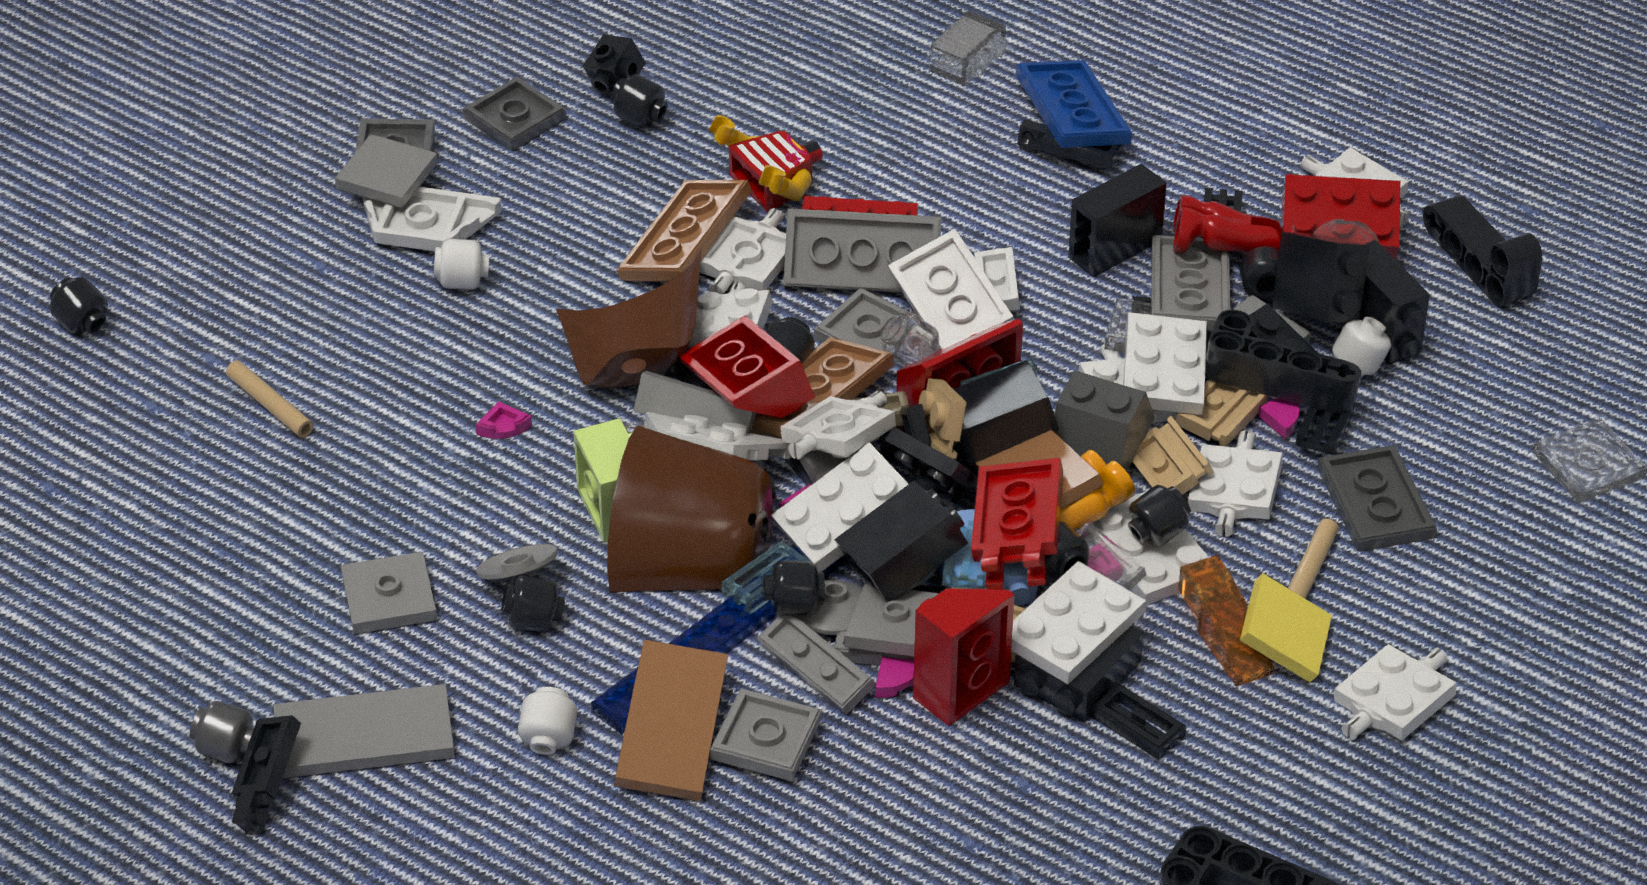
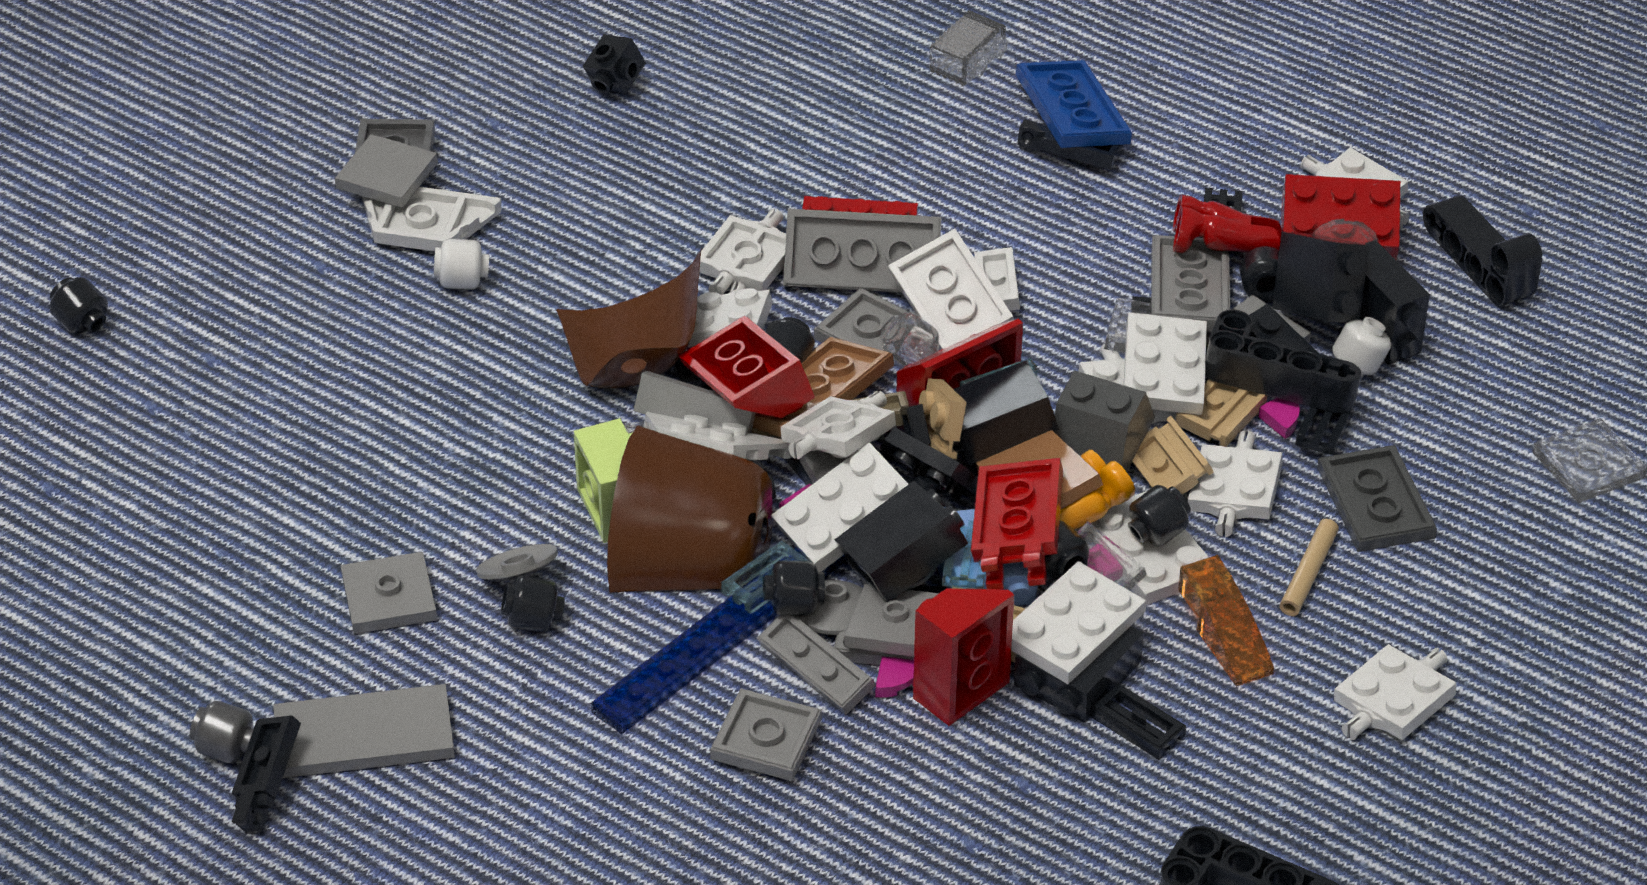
tan piece [226,360,314,438] -> none
flat silver tile [462,77,567,152] -> none
dark pink tile [476,401,532,439] -> none
white head [518,687,578,755] -> none
black head [611,74,668,128] -> none
medium nougat tile [614,640,728,801] -> none
medium nougat tile [617,180,752,281] -> none
torso [709,115,823,213] -> none
black brick [1068,163,1167,278] -> none
light yellow tile [1240,573,1332,682] -> none

